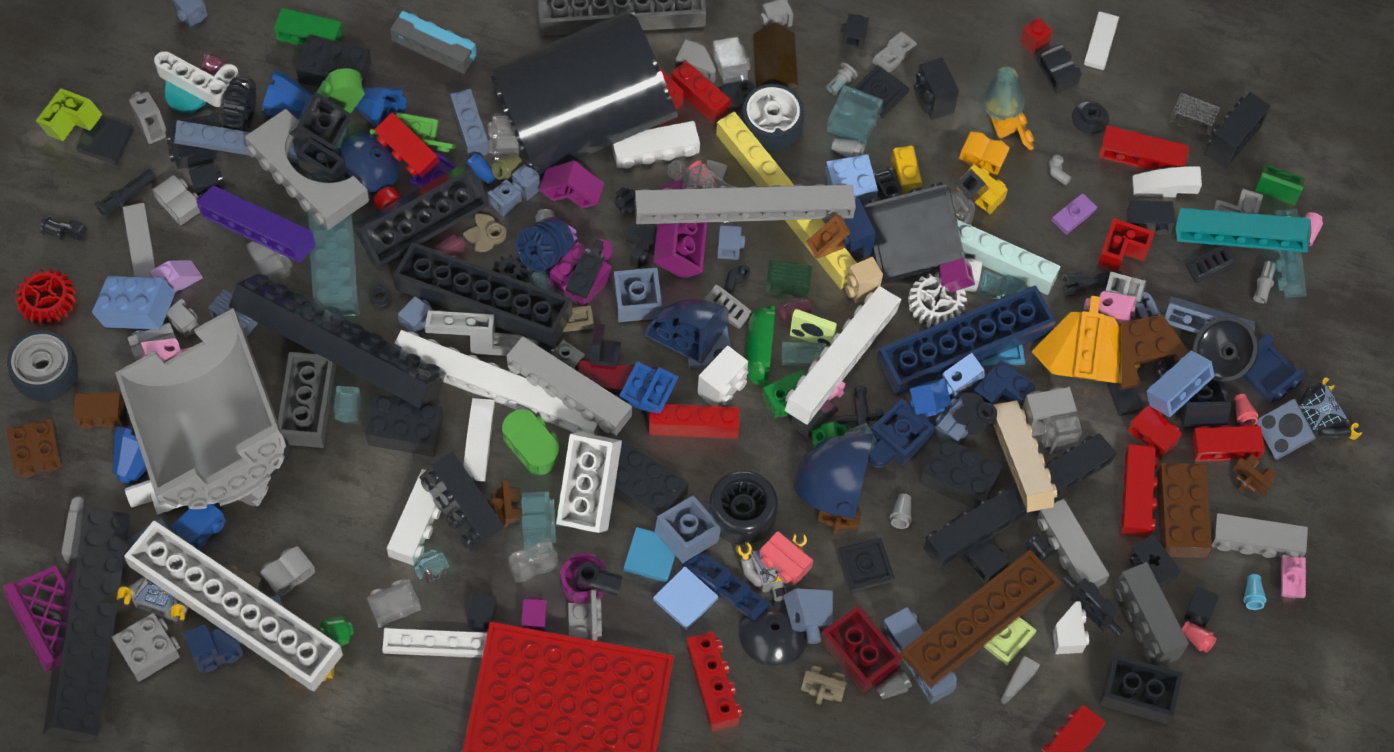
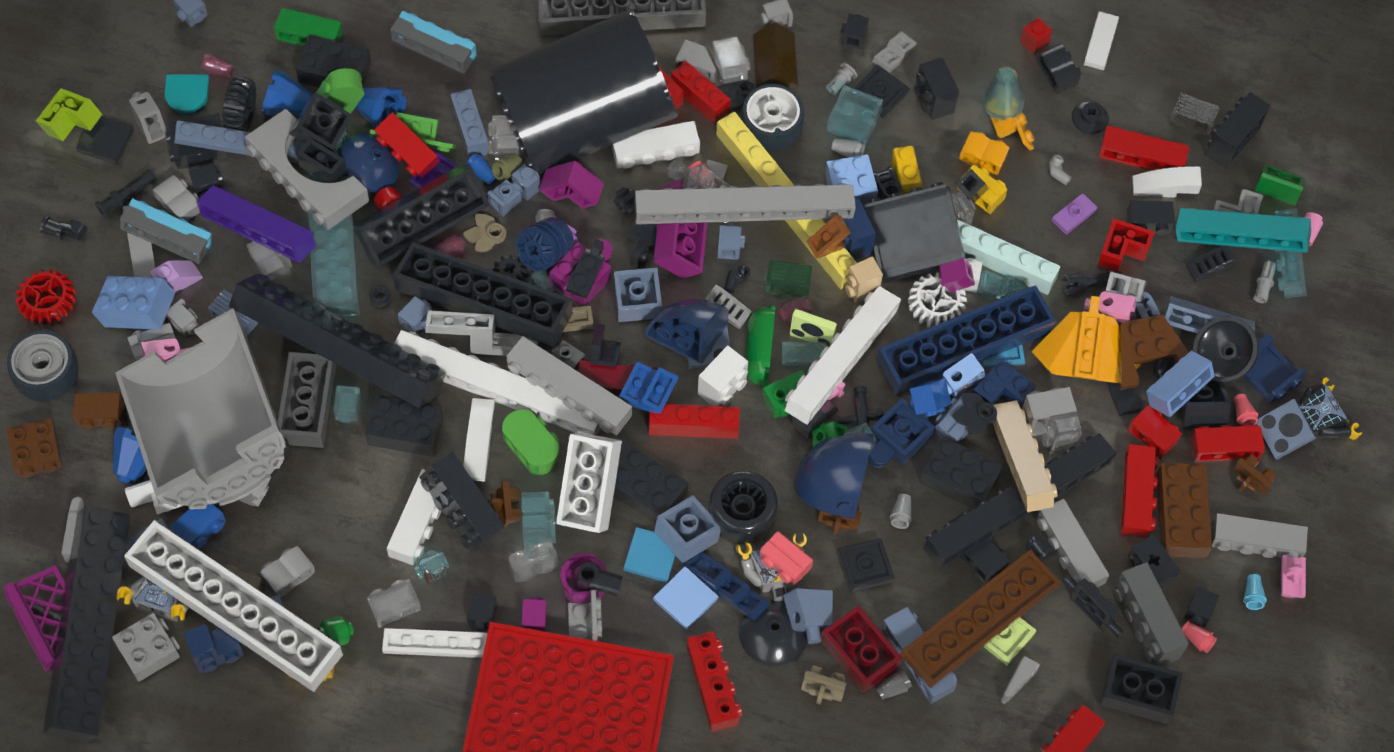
white beam [154,52,239,107] -> none
white slope [1052,601,1089,654] -> none
none -> dark grey piece [120,199,212,264]

